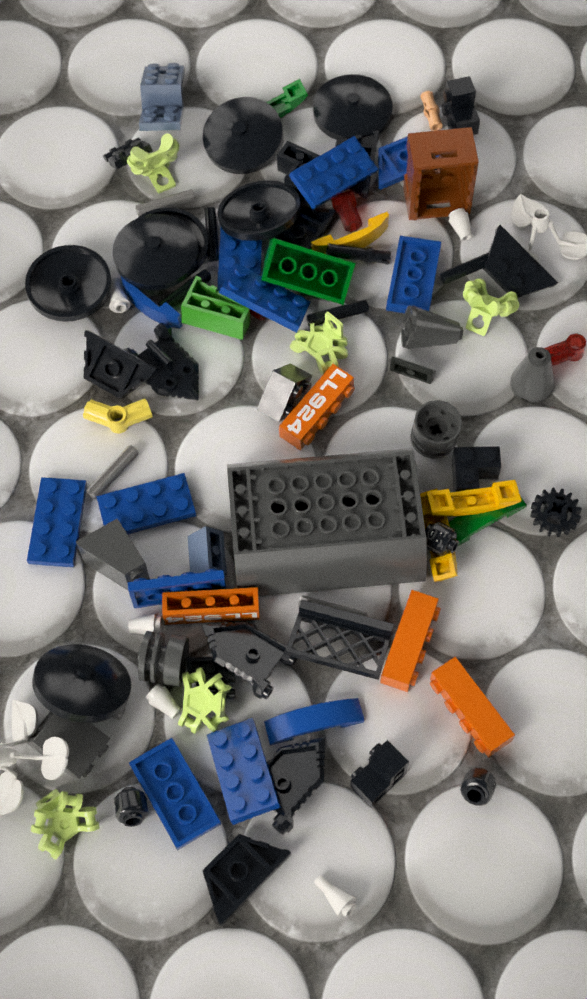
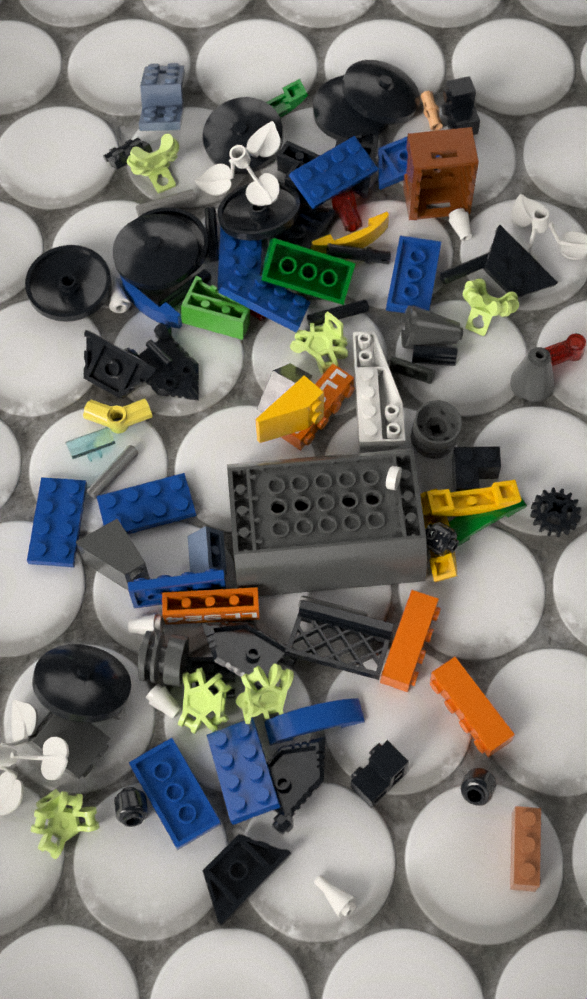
none -> clear light blue piece [66,427,116,462]
none -> white plant [195,121,281,206]
none -> yellowish green piece [236,664,294,724]
none -> yellow slope [255,375,324,443]
none -> black dish [342,60,420,124]
none -> white wedge [353,331,405,453]
none -> white tile [386,466,402,491]
none -> black tile [412,345,458,366]
none -> nougat brick [510,806,541,892]

